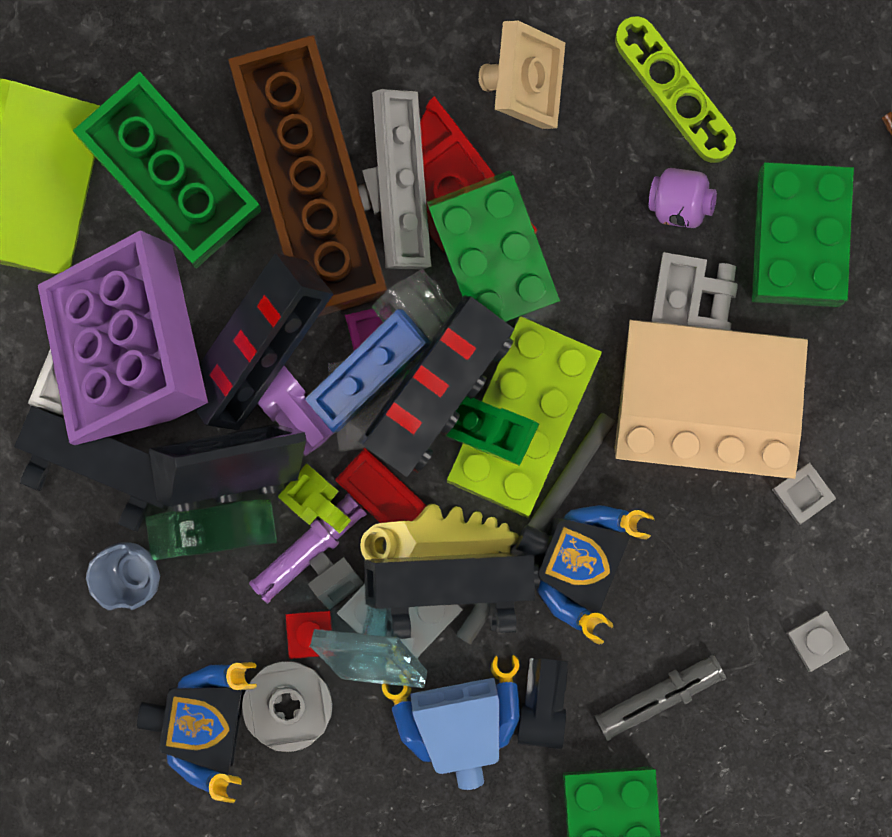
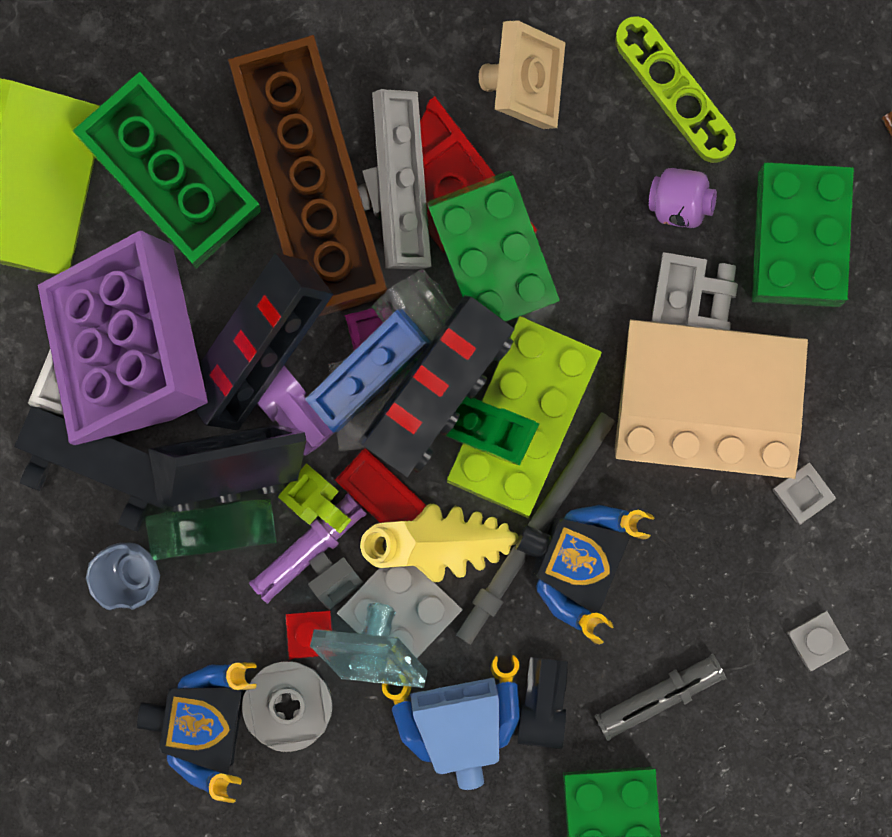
black brick [364,552,540,639] -> none

